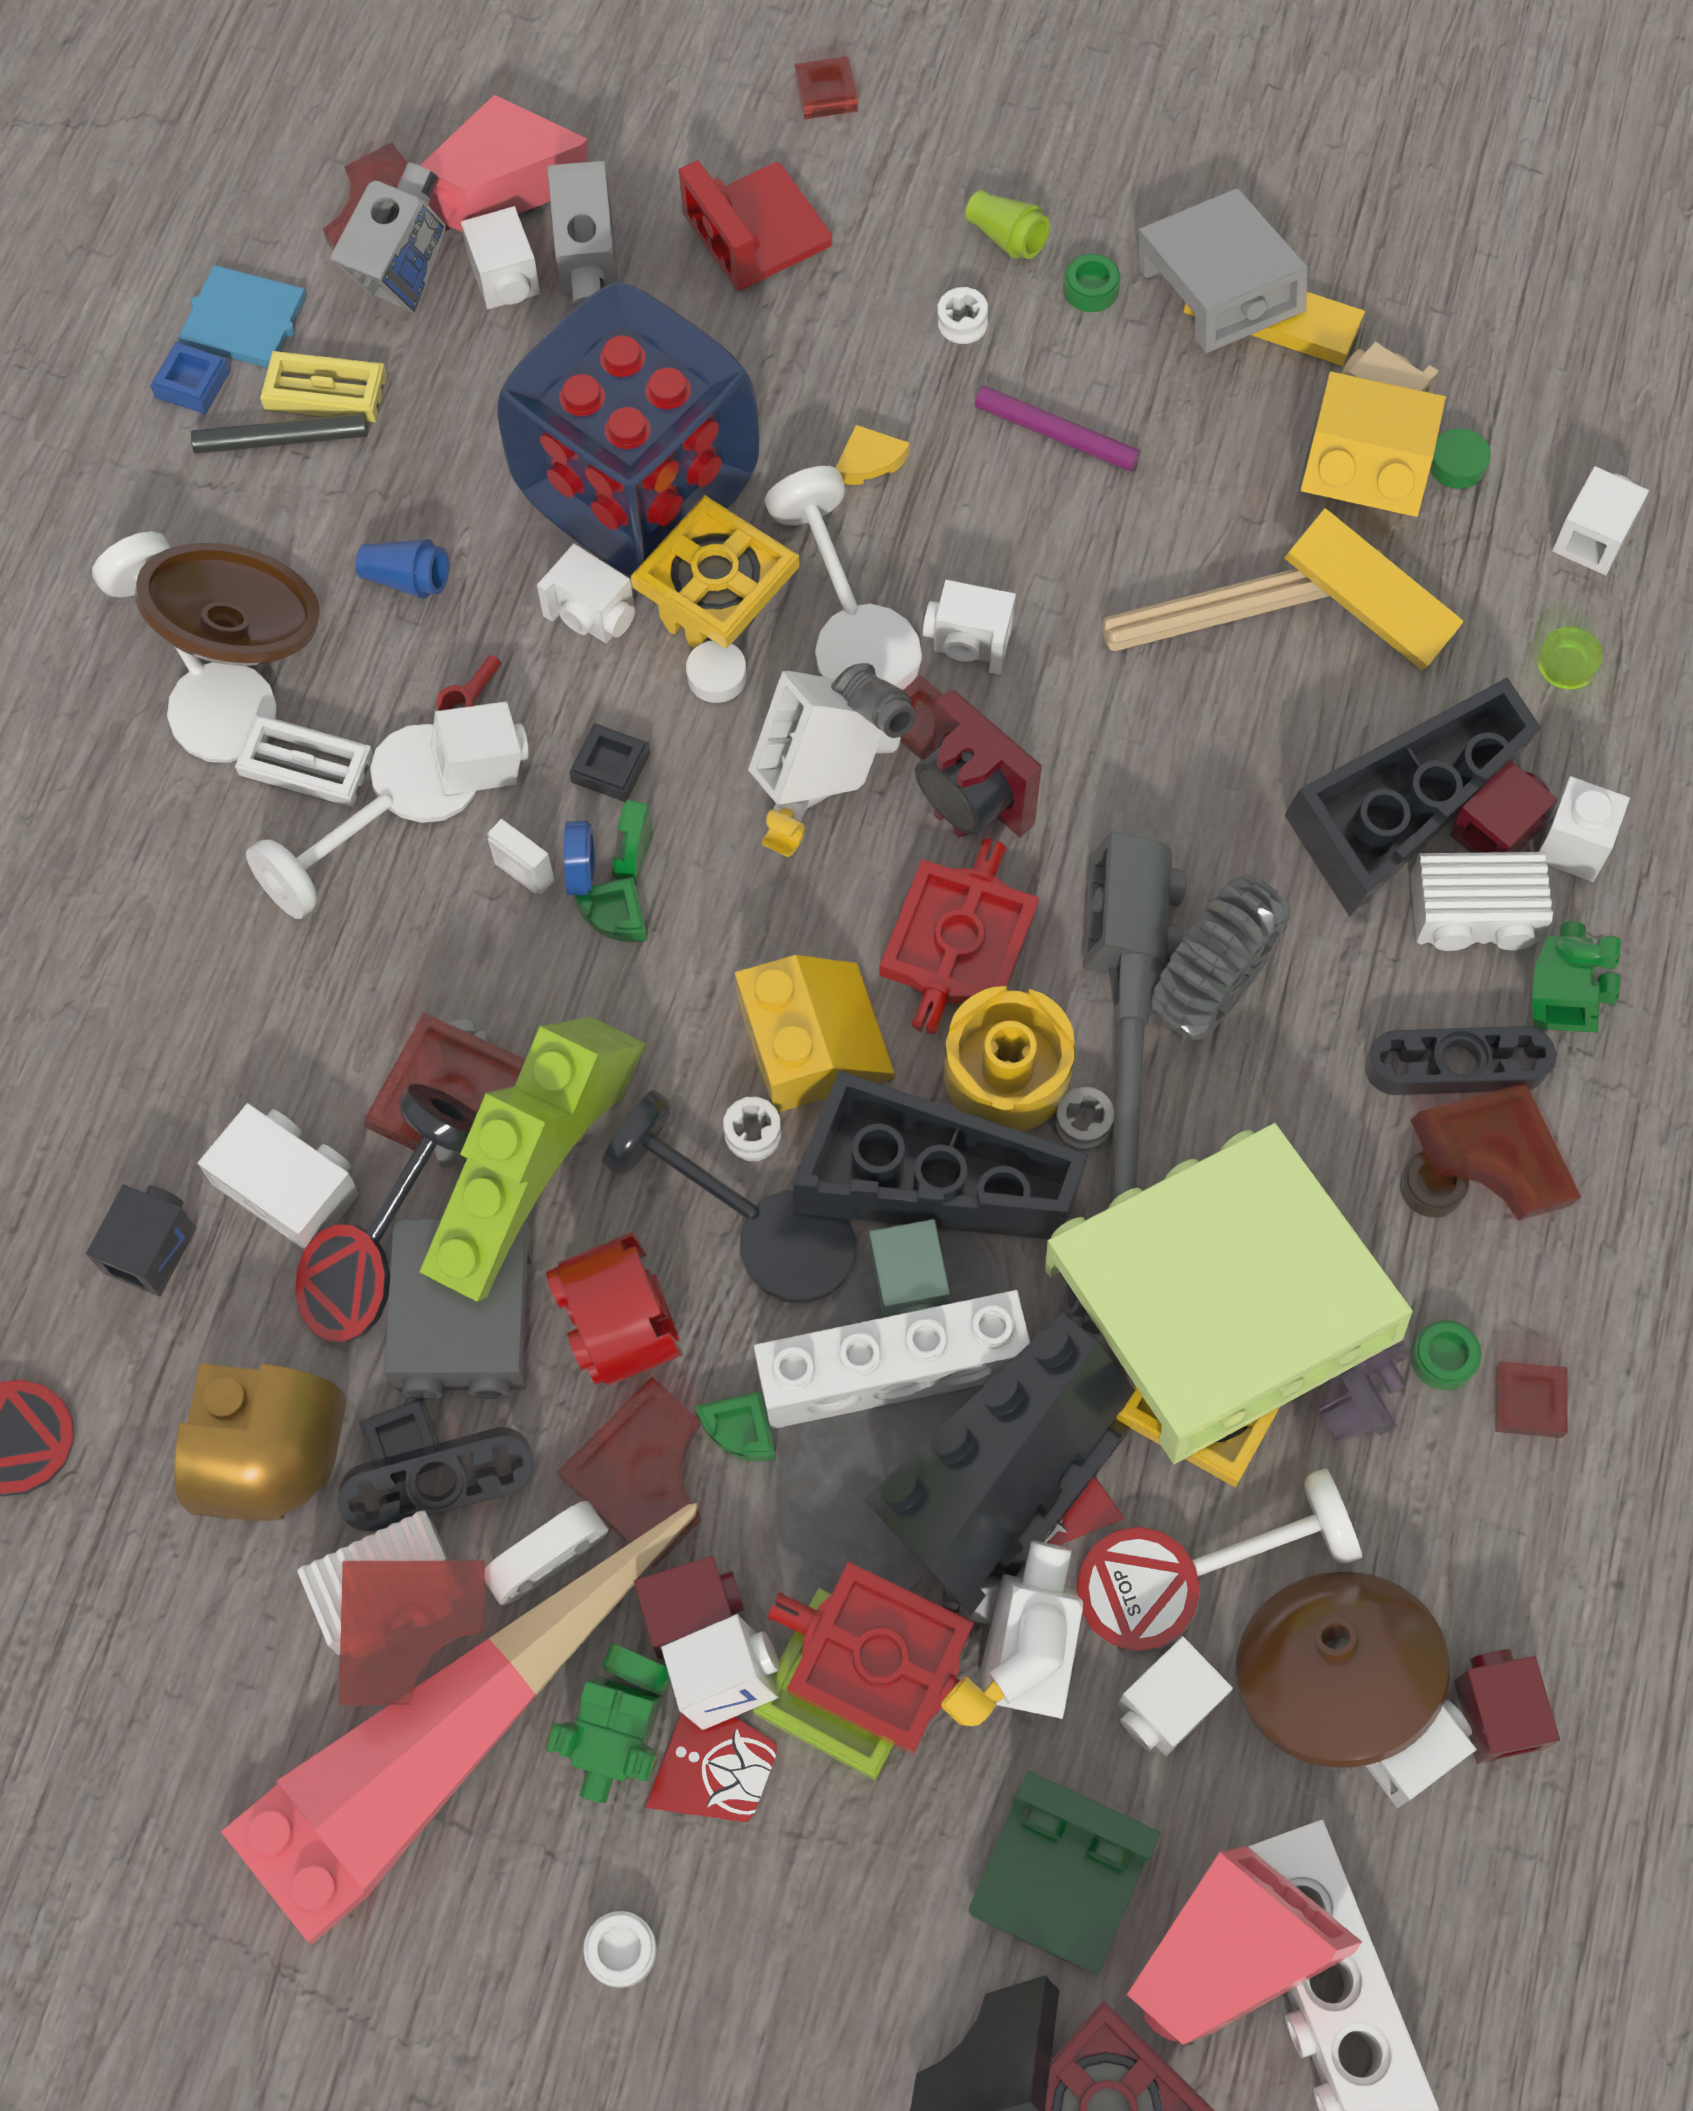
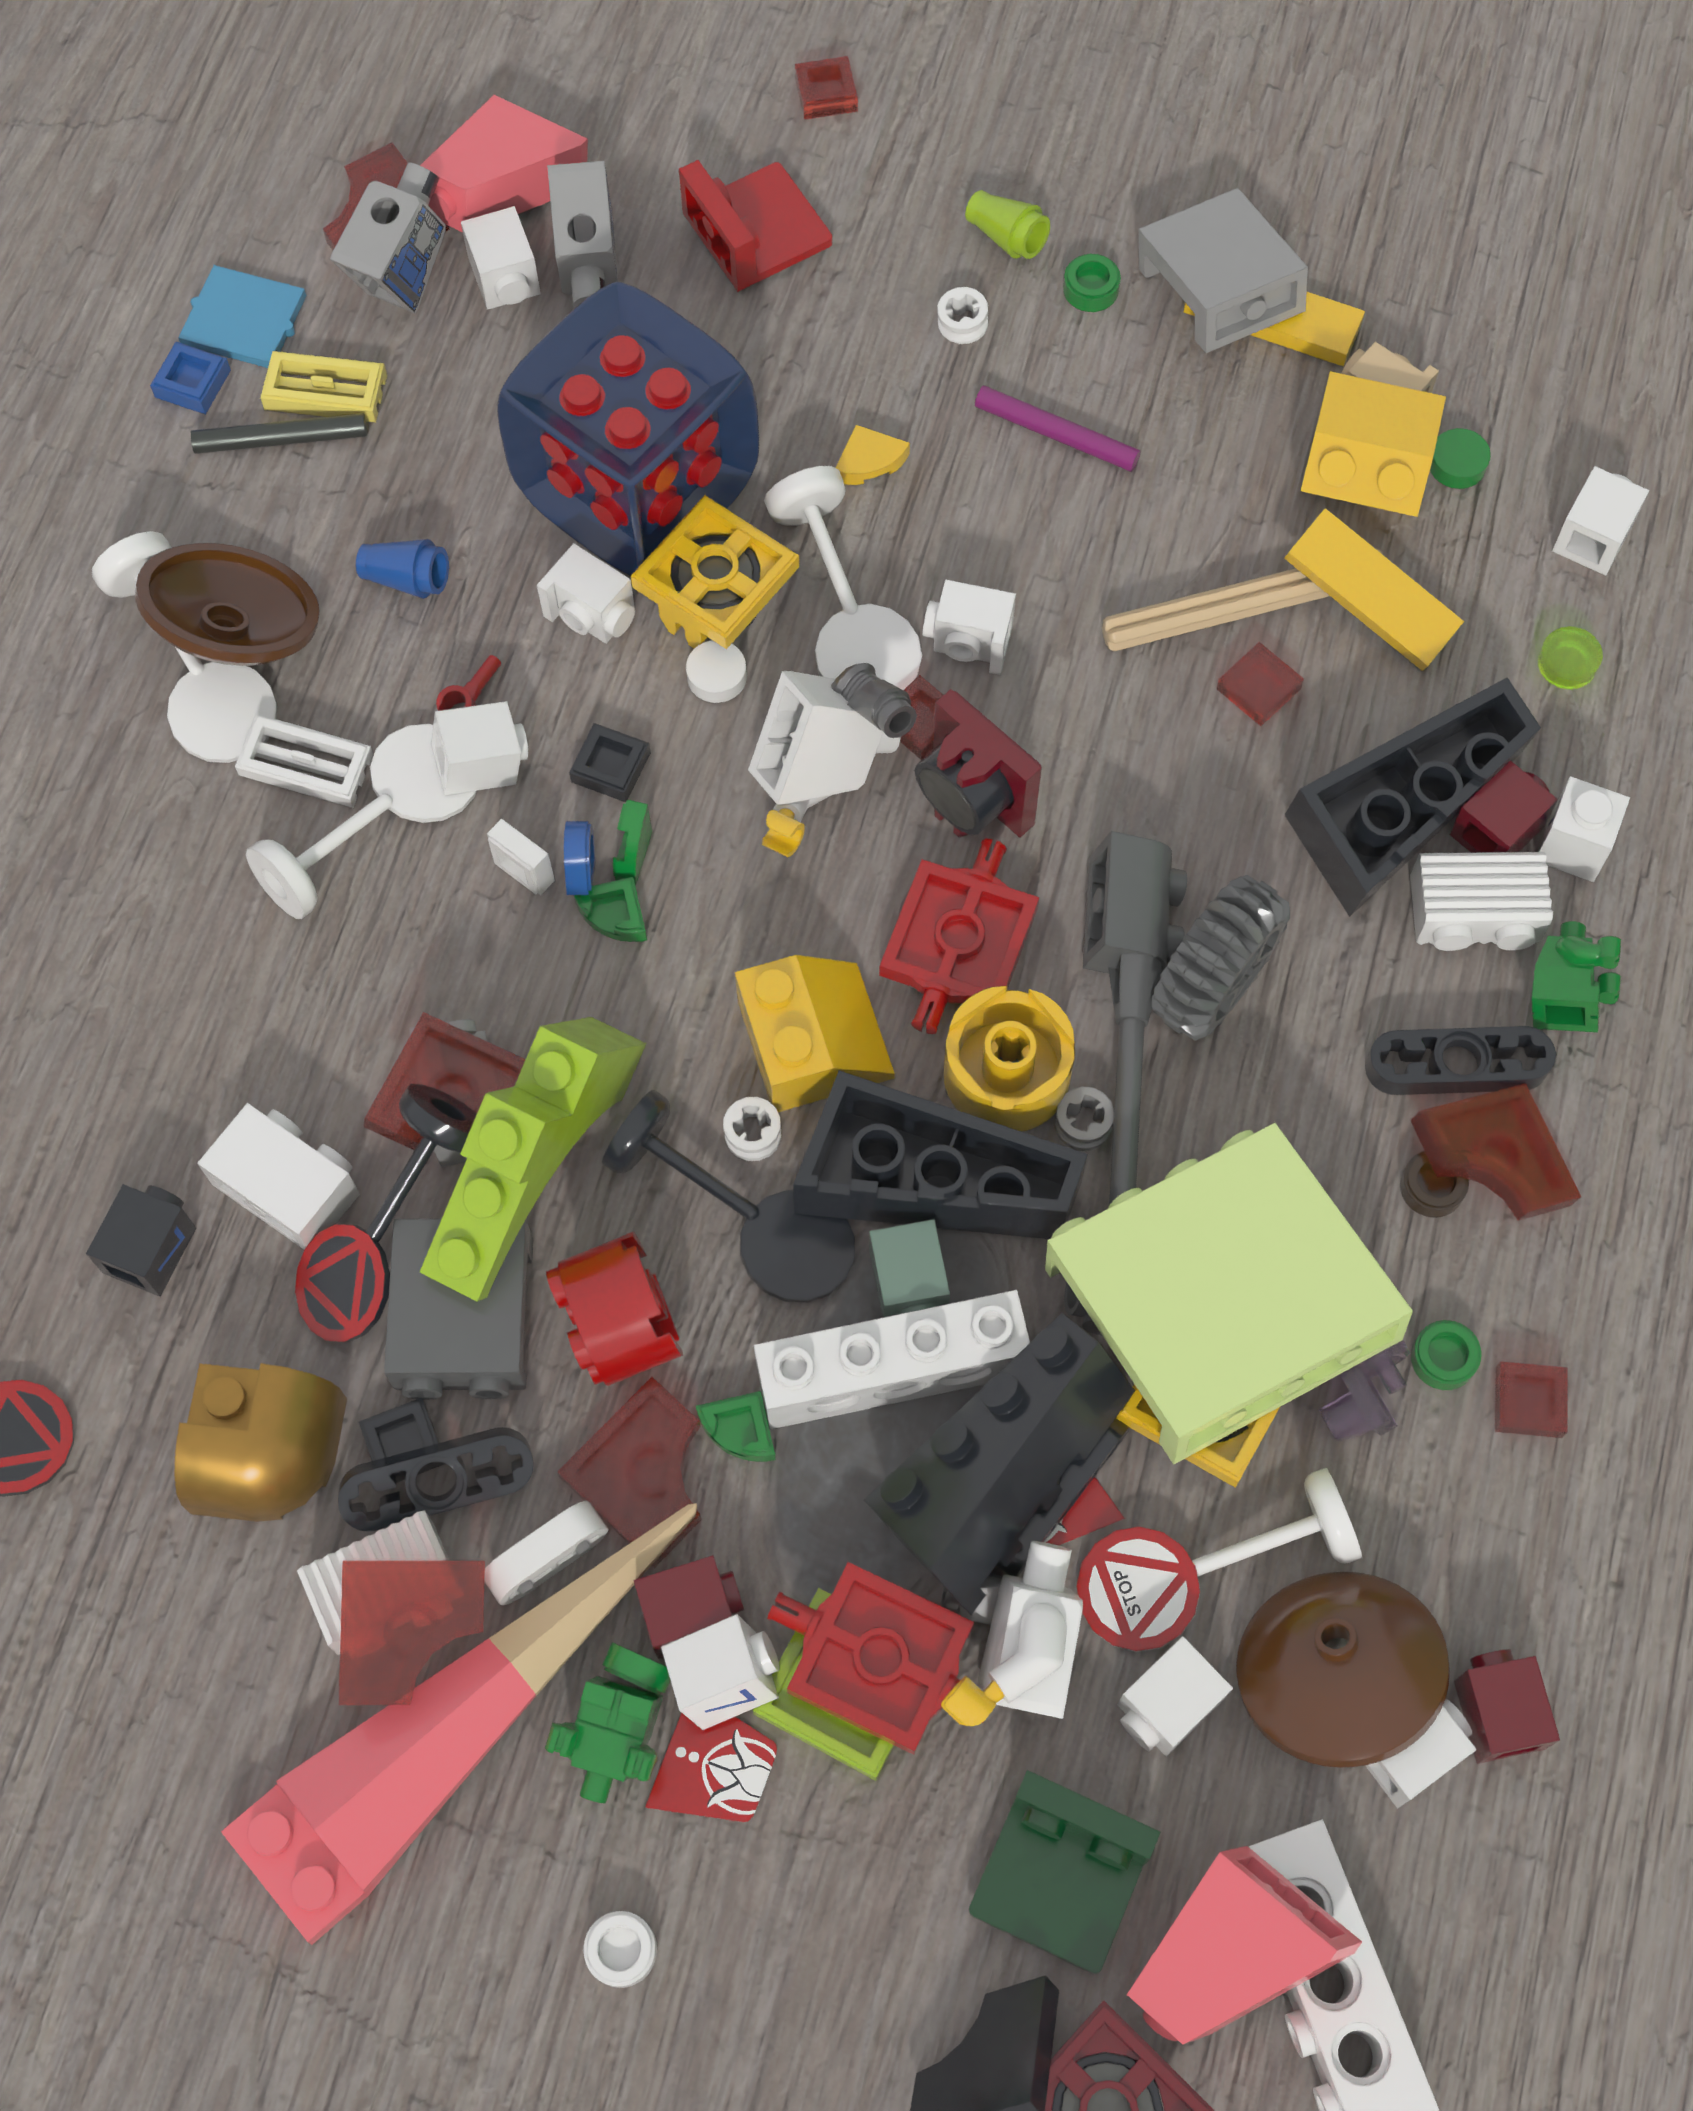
none -> clear red tile [1217,642,1304,726]

